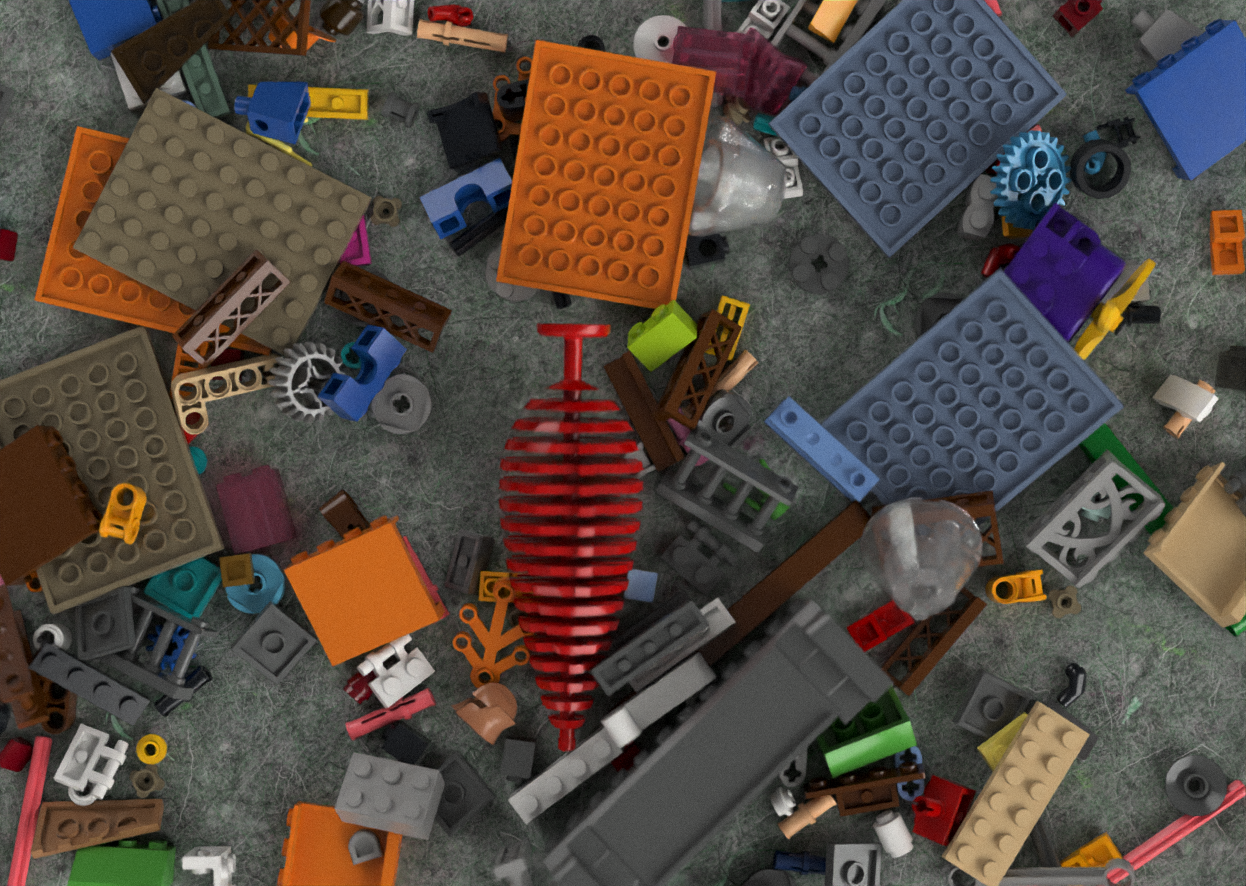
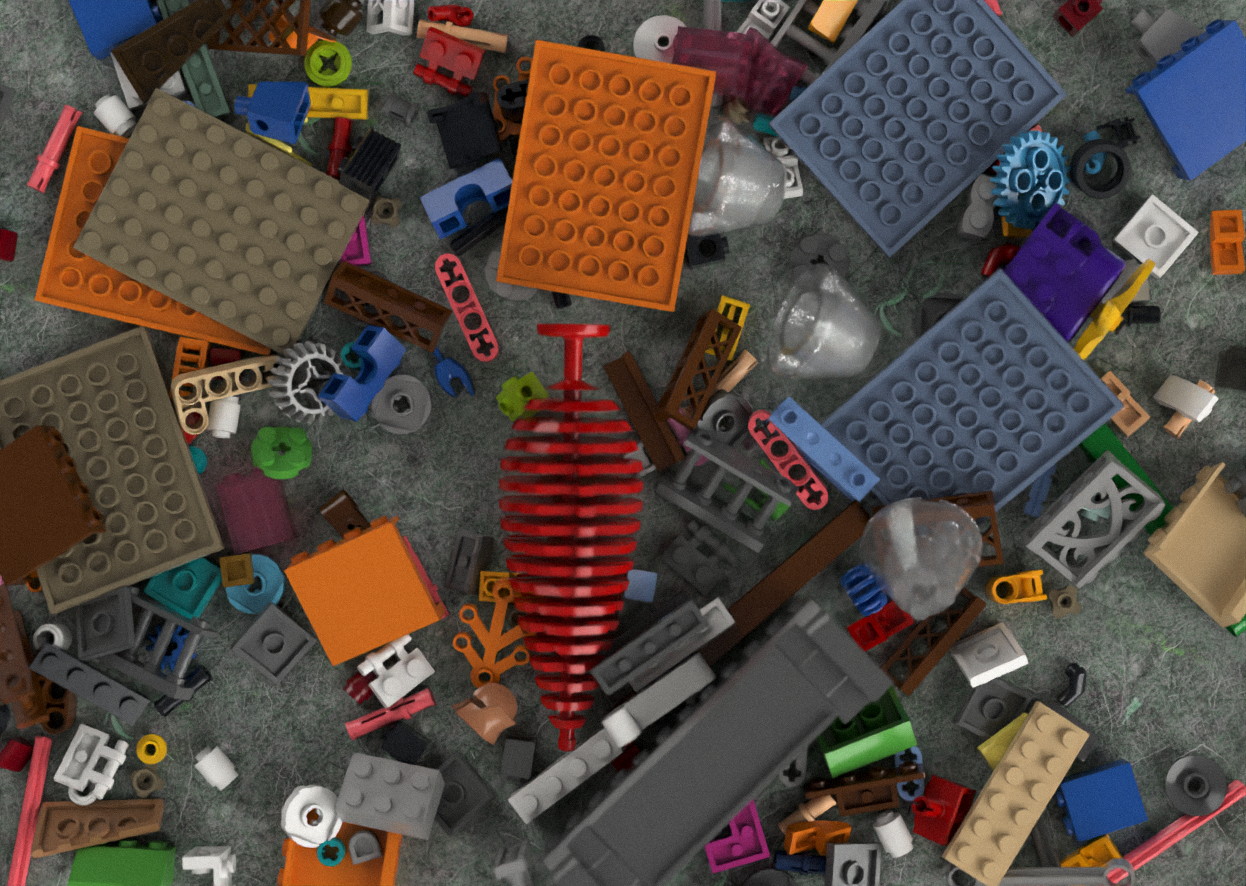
light orange piece [99,483,147,545] -> none
reddish brown fence [172,249,290,368] -> none
lime brick [627,300,697,372] -> none
white plate [770,786,796,816] -> none
none -> coral pin [26,105,83,193]
none -> white brick [94,95,137,138]
none -> white brick [194,745,239,791]
none -> white brick [206,396,241,439]
none -> bright green plate [251,427,312,479]
none -> white plate [281,785,342,848]
none -> lime gear [304,40,352,88]
none -> teal bush [317,837,346,866]
none -> red pin [326,117,354,180]
none -> black brick [337,129,401,201]
none -> red plate [413,27,486,98]
none -> blue hand [433,347,475,398]
none -> coral beam [435,253,499,363]
none -> lime brick [495,371,549,422]
none -> dark pink plate [704,799,770,874]
none -> coral beam [748,410,828,510]
none -> clear cone [767,263,880,379]
none -> orange slope [783,820,851,856]
none -> blue gear [841,564,887,617]
none -> white plate [949,622,1028,688]
none -> light blue axle [1024,463,1057,517]
none -> blue brick [1053,759,1148,842]
none -> light nougat slope [1101,371,1150,438]
none -> white plate [1112,194,1199,279]

